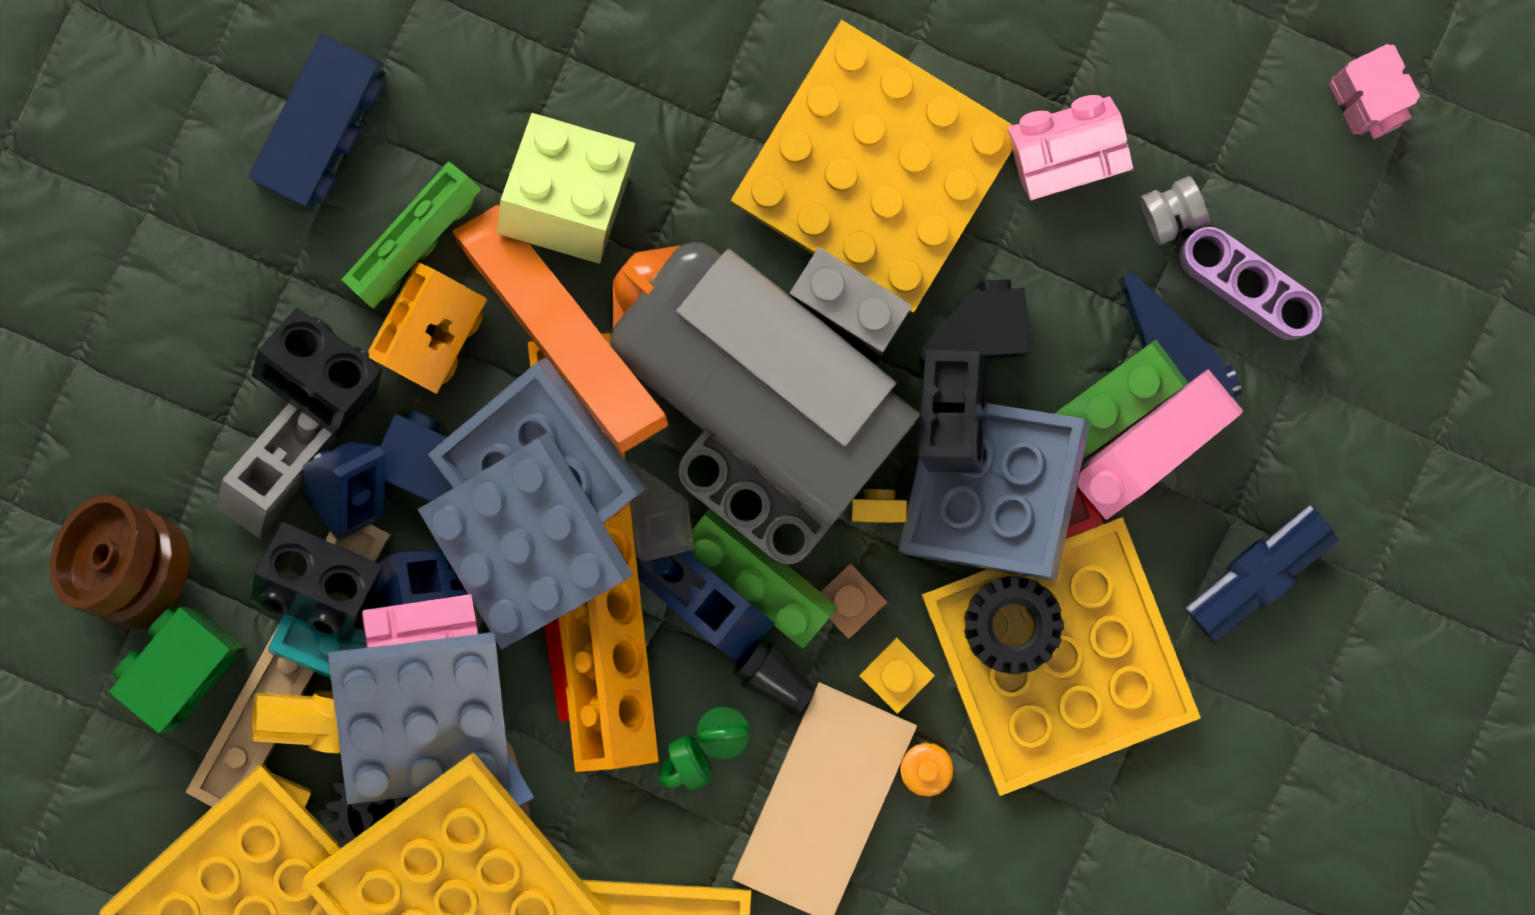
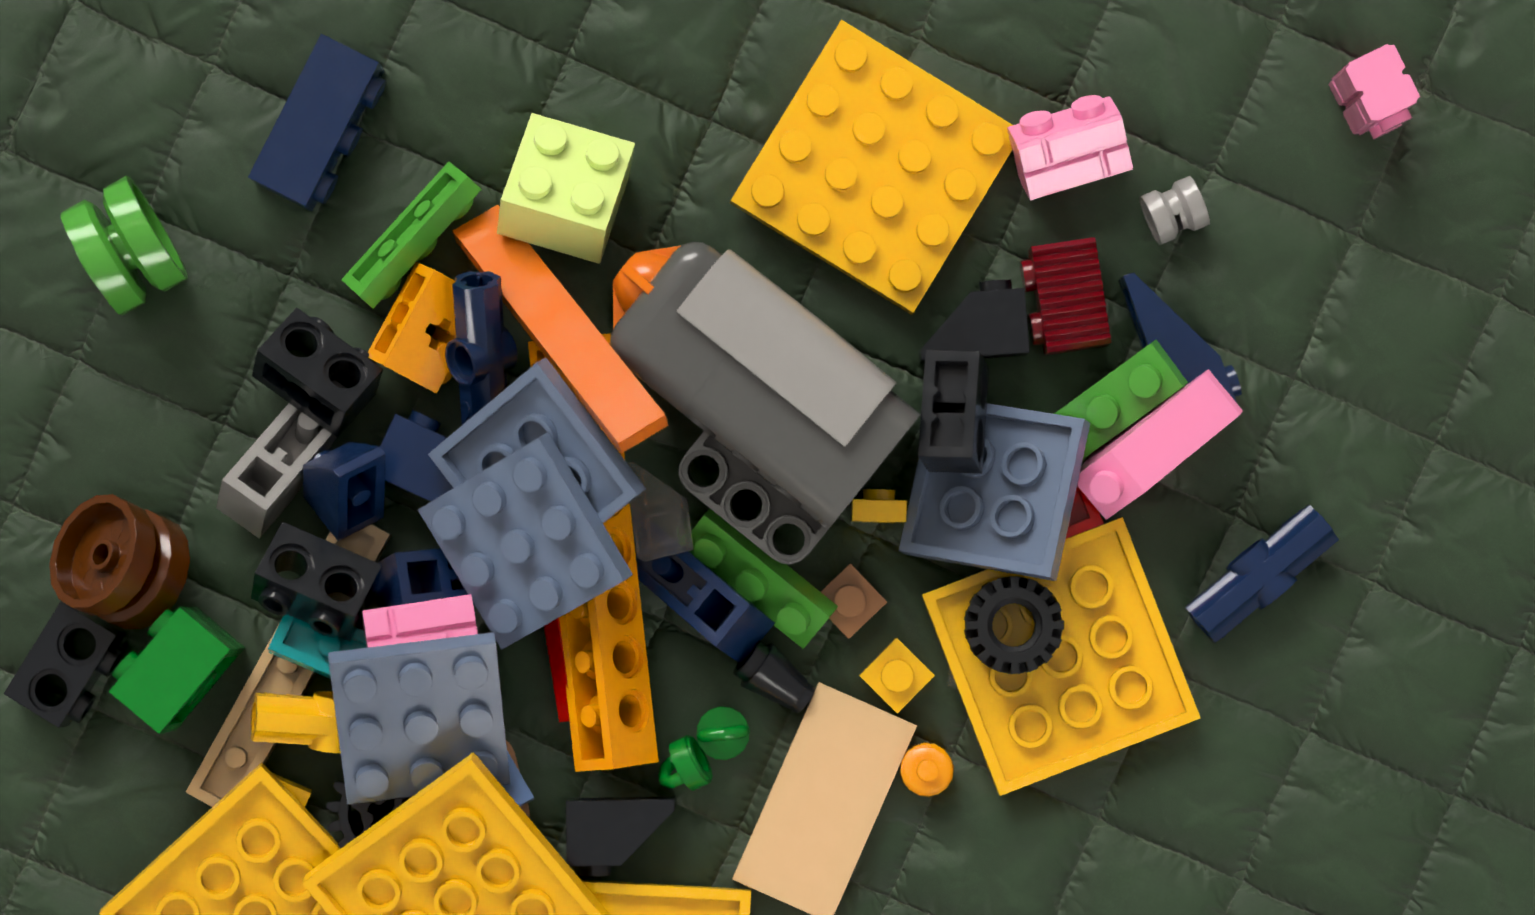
light grey brick [789,247,912,361] -> none
lavender beam [1179,227,1322,340] -> none
none -> black brick [4,601,126,728]
none -> bright green wheel [61,175,188,316]
none -> dark blue piece [445,271,518,425]
none -> black slope [566,796,676,876]
none -> dark red brick [1020,237,1111,356]

